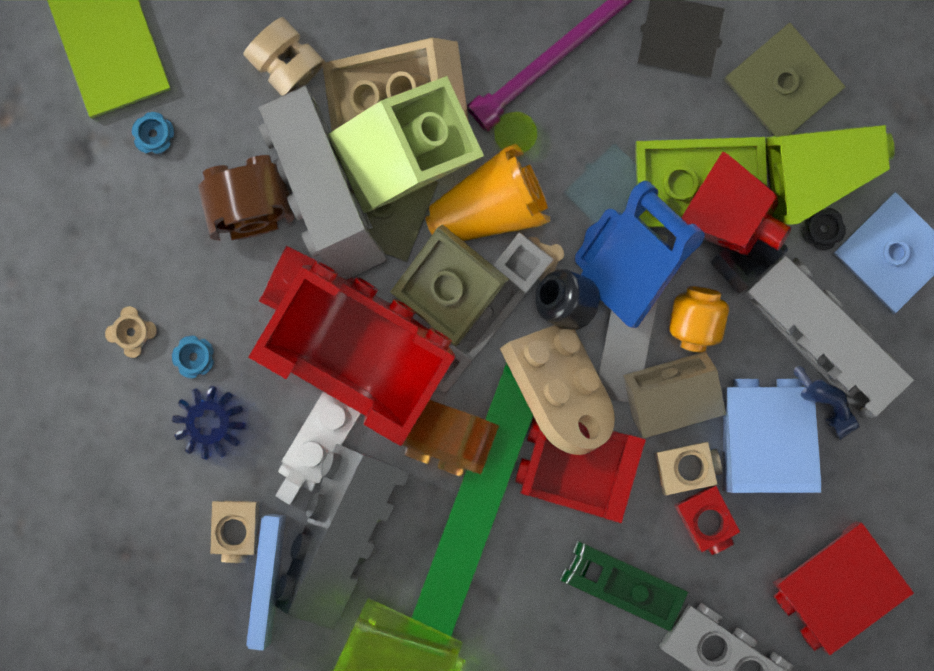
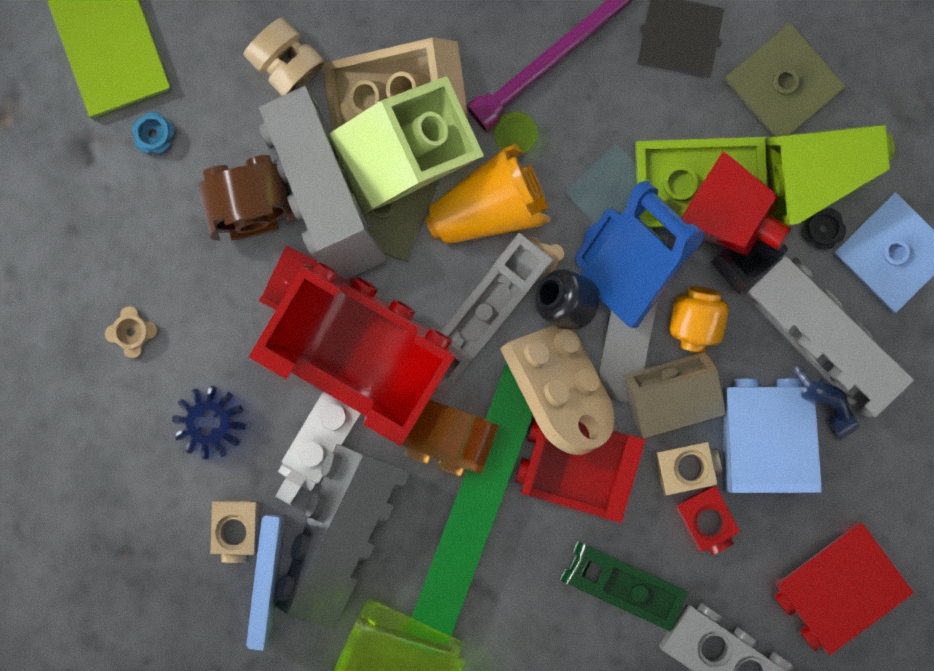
dark azure plate [172,335,214,378] -> none
olive plate [390,224,509,346] -> none

